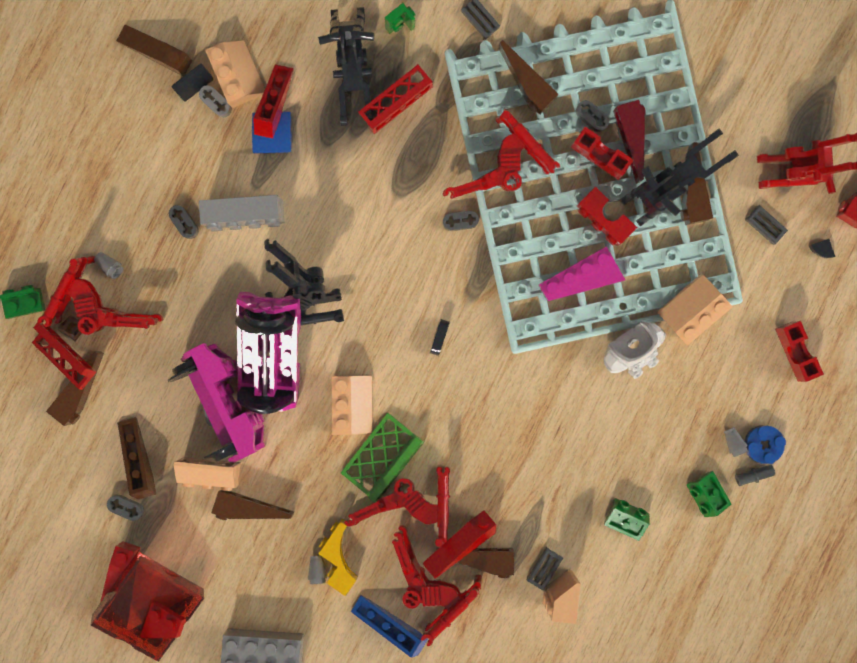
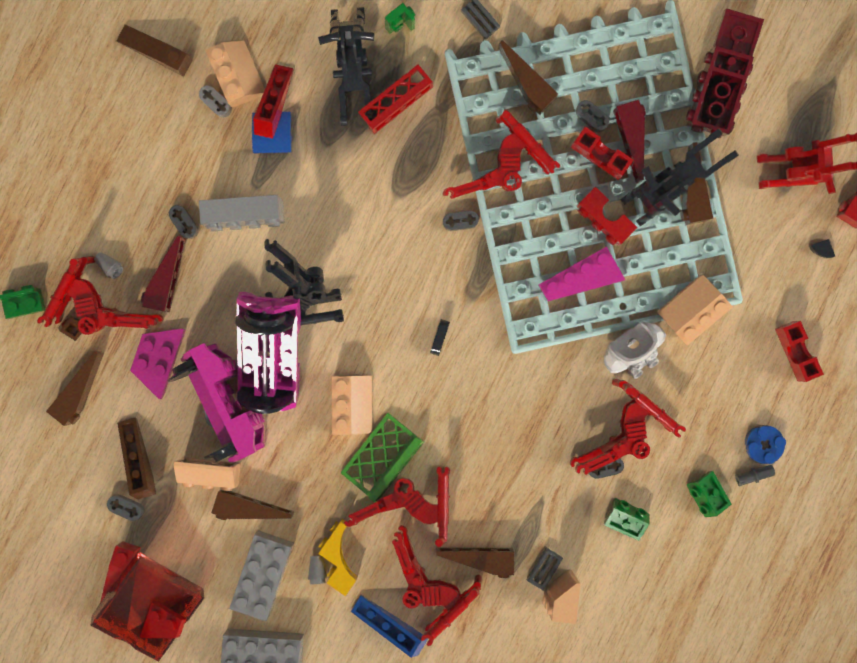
red fence [32,323,96,390] -> none
black slope [171,63,214,102] -> none
red slope [423,510,497,579] -> none
light grey cone [724,427,748,457] -> none
dark grey tile [745,205,788,245] -> none
none -> dark pink wing [130,329,186,399]
none -> dark red slope [141,236,186,313]
none -> light grey brick [229,530,294,621]
none -> red piece [570,379,686,475]
none -> dark grey beam [588,458,624,479]
none -> dark red wedge [686,8,764,138]

